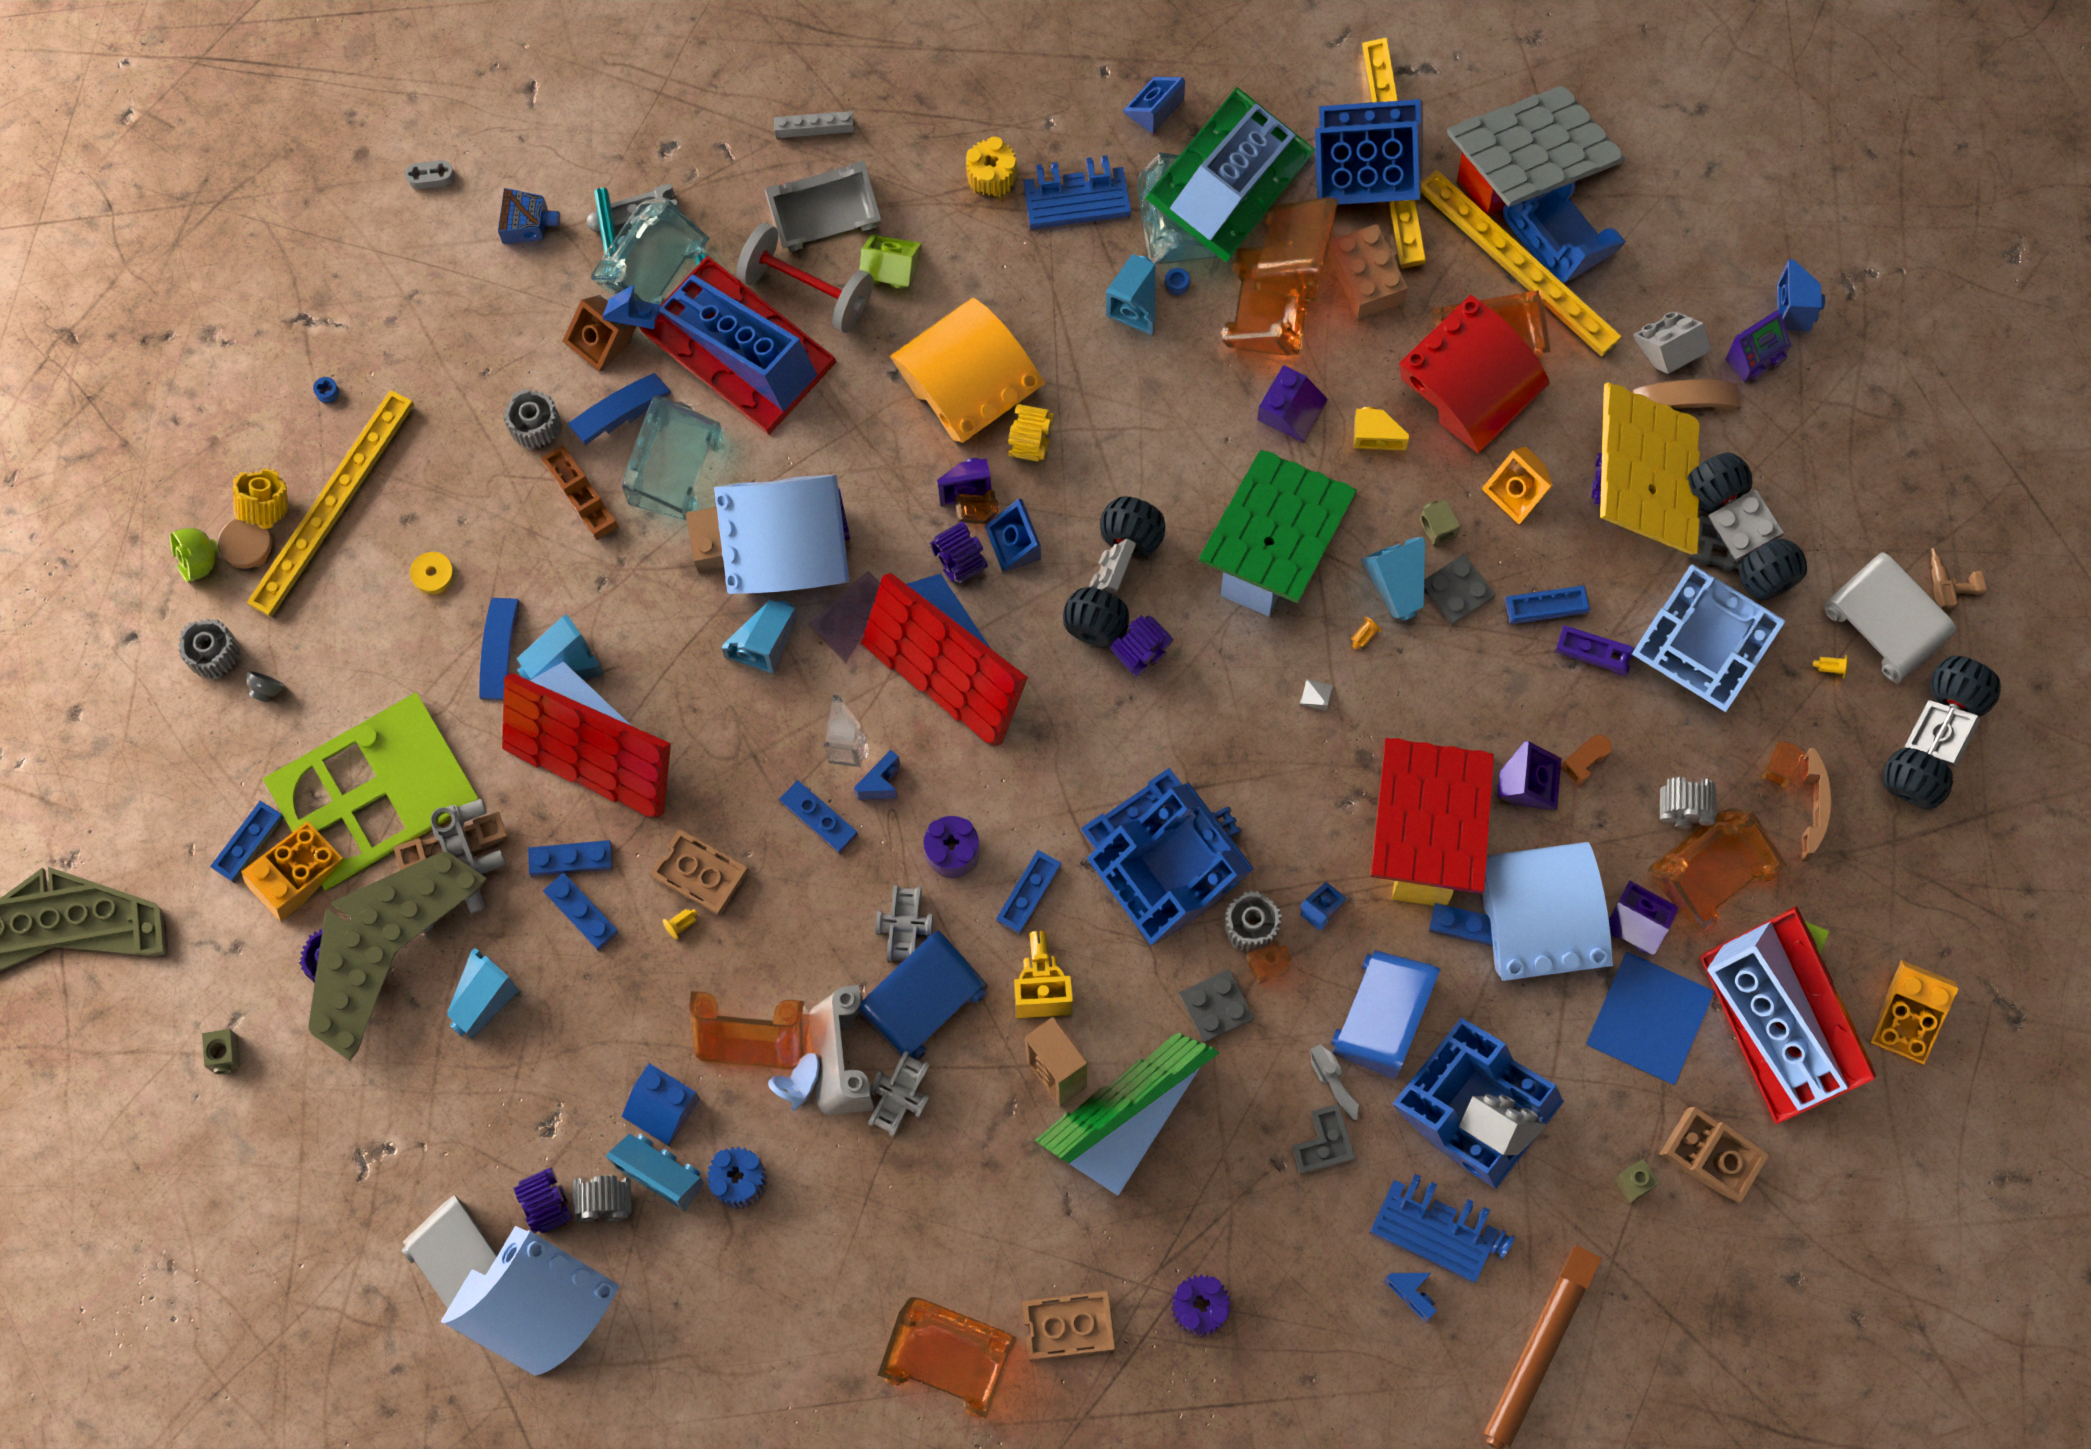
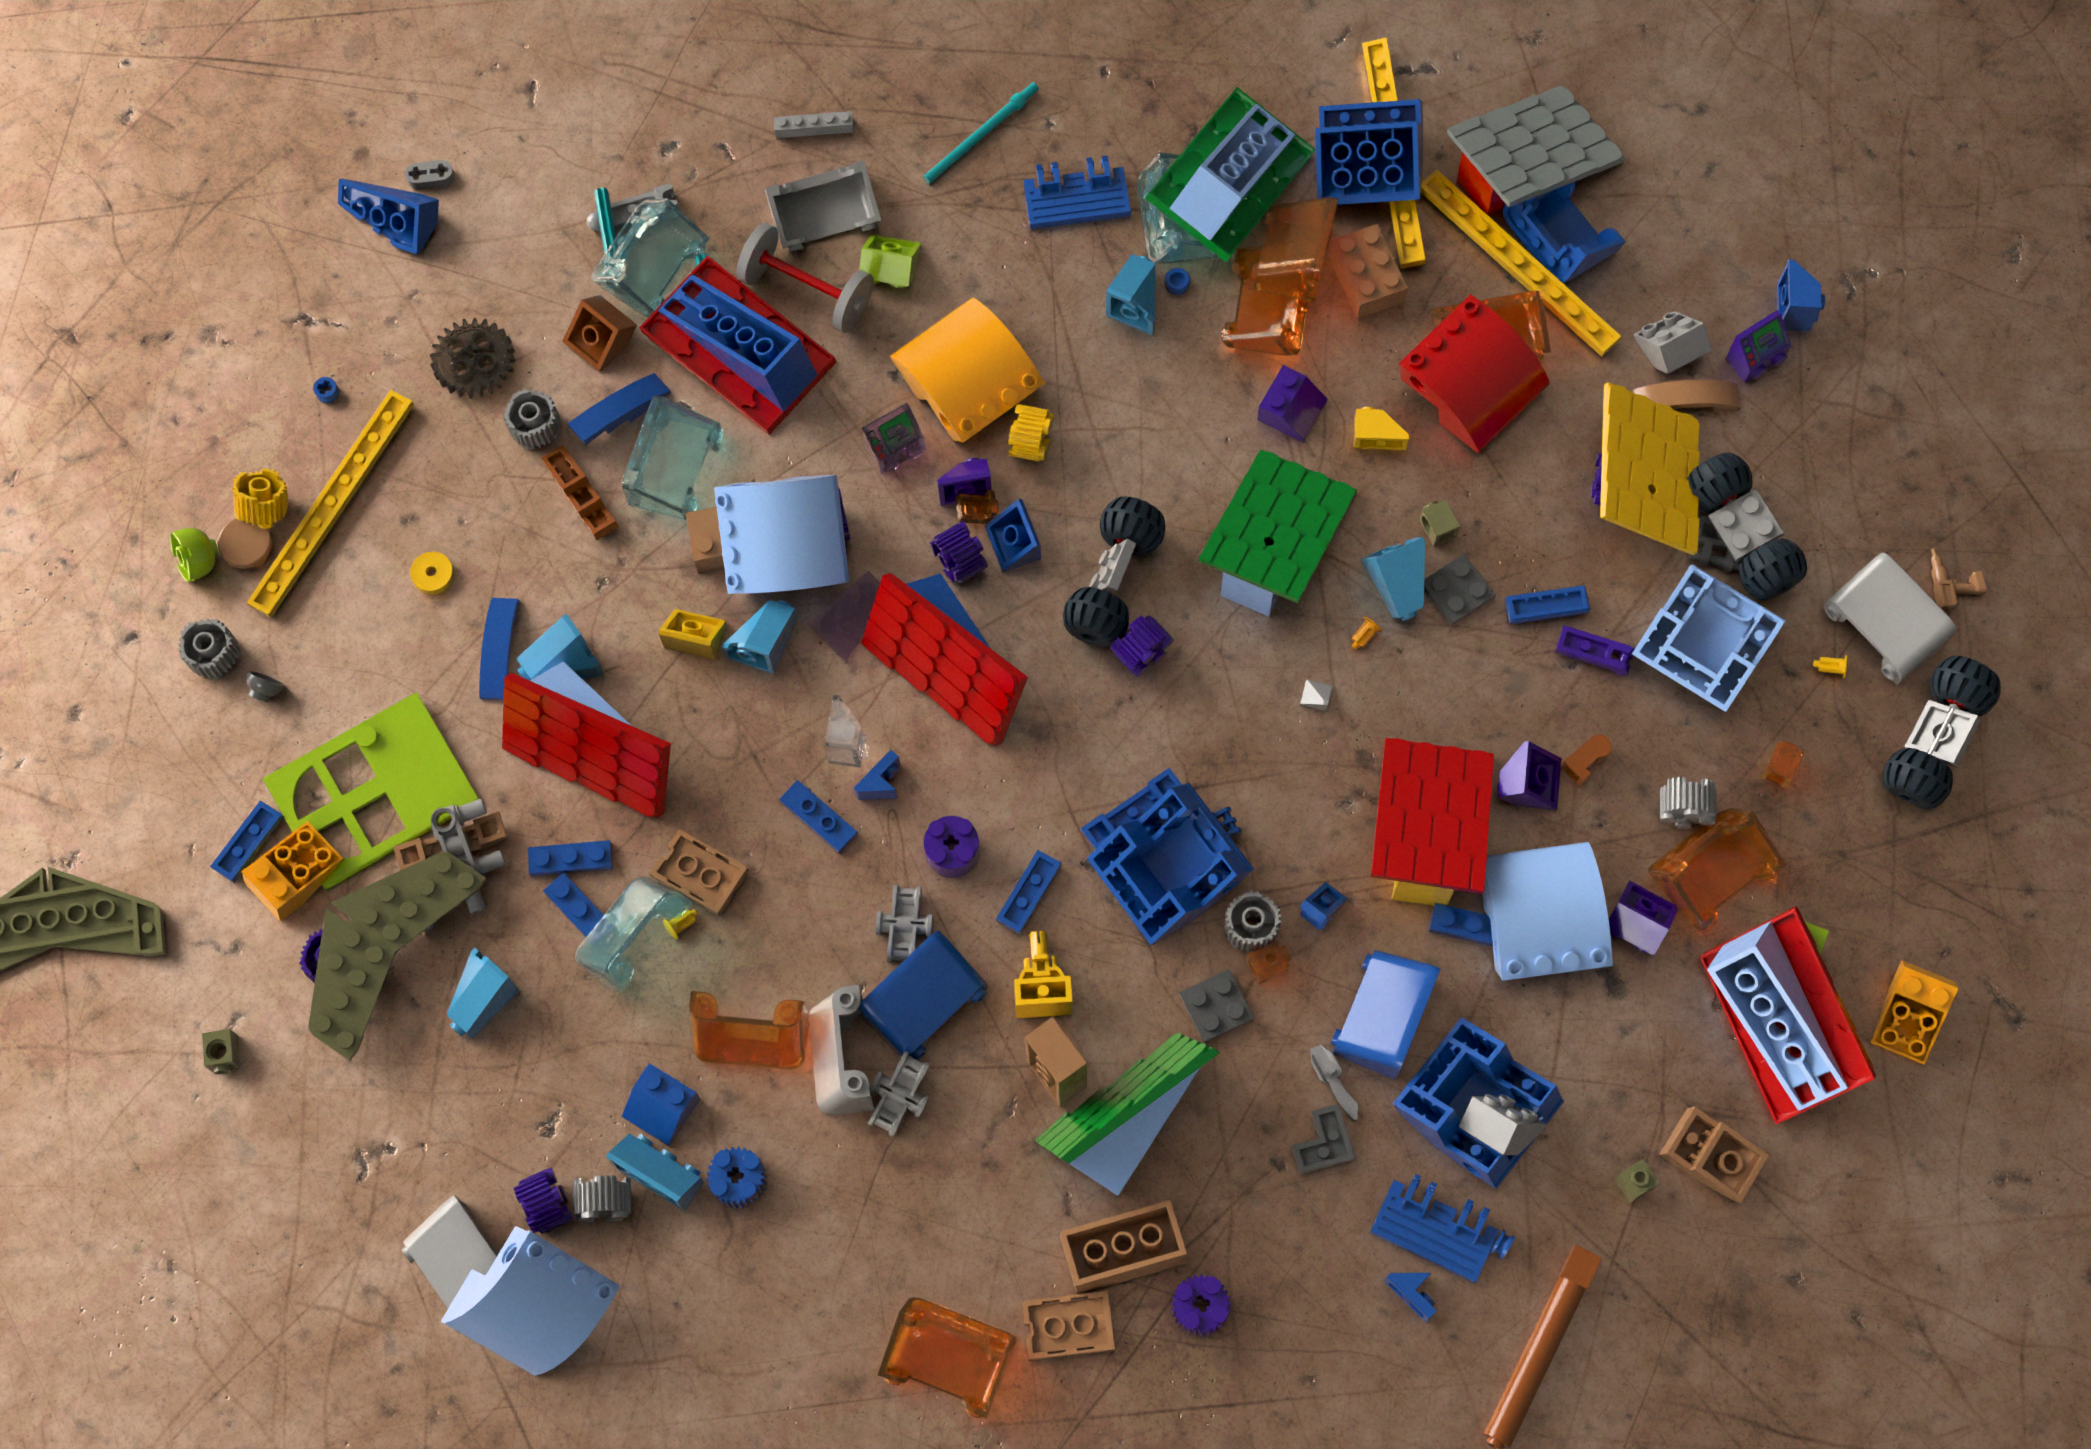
torso [498,188,560,244] -> none
blue slope [603,285,660,329] -> none
light blue piece [768,1053,820,1111] -> none
yellow brick [966,136,1017,198] -> none
blue slope [1123,77,1185,134] -> none
light orange slope [1482,446,1553,525] -> none
blue sticker [1586,952,1714,1085] -> none
medium nougat slope [1802,748,1831,861] -> none
none -> blue wedge [338,178,439,254]
none -> clear smoke gear [430,318,516,399]
none -> clear light blue windscreen [575,876,692,992]
none -> yellow slope [659,609,726,659]
none -> slope [861,403,926,474]
none -> teal bar [923,82,1039,184]
none -> medium nougat brick [1059,1200,1187,1294]

